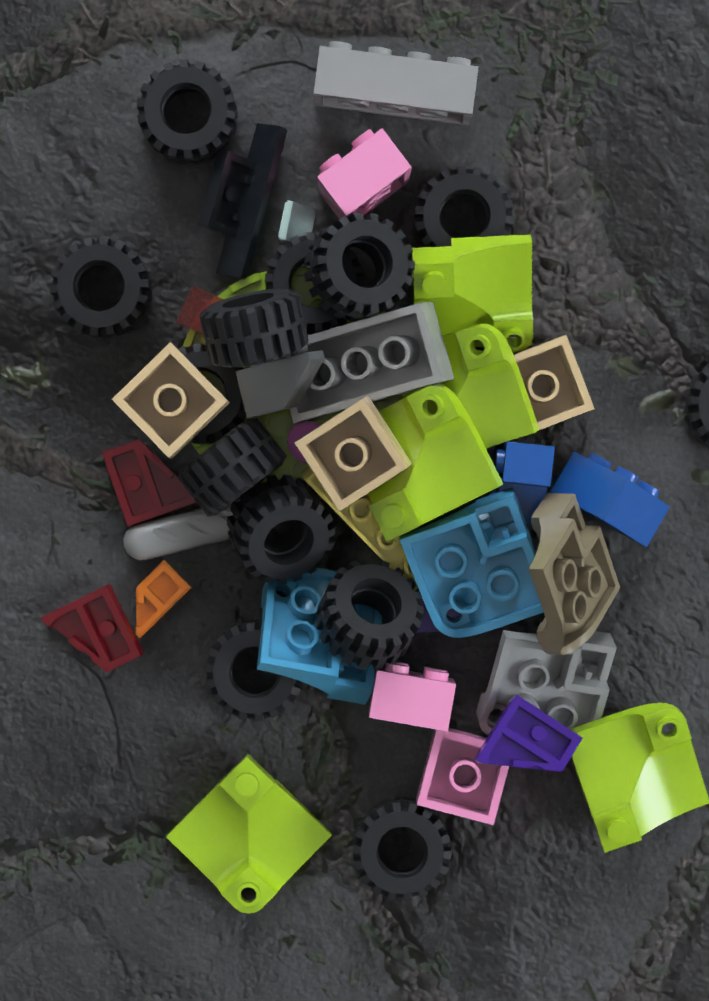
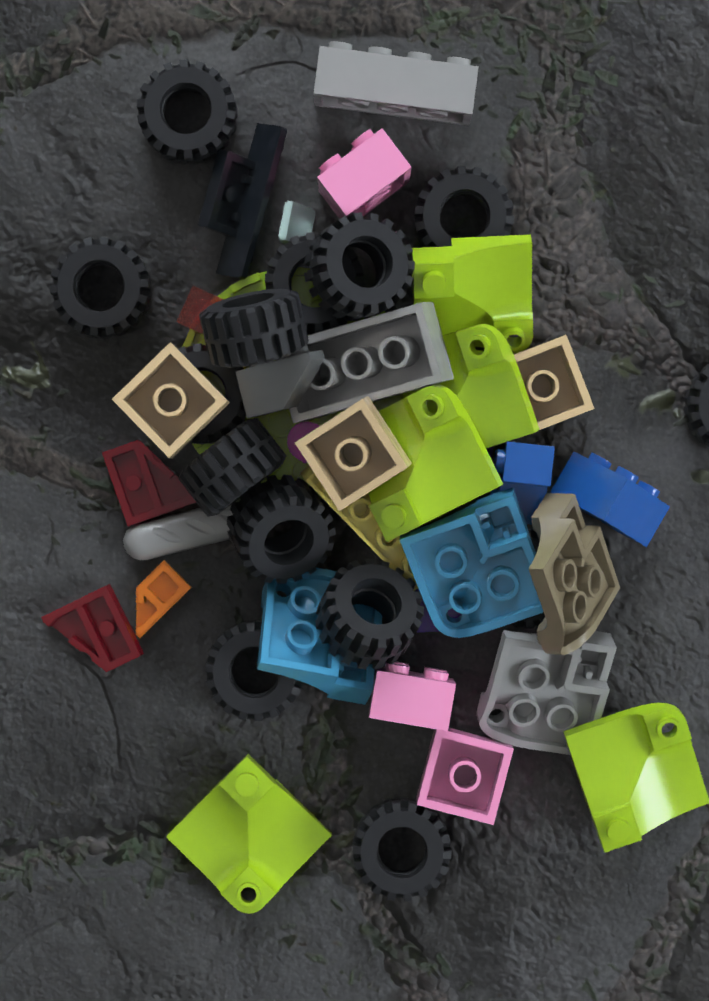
dark purple wing [474,695,583,772] -> none

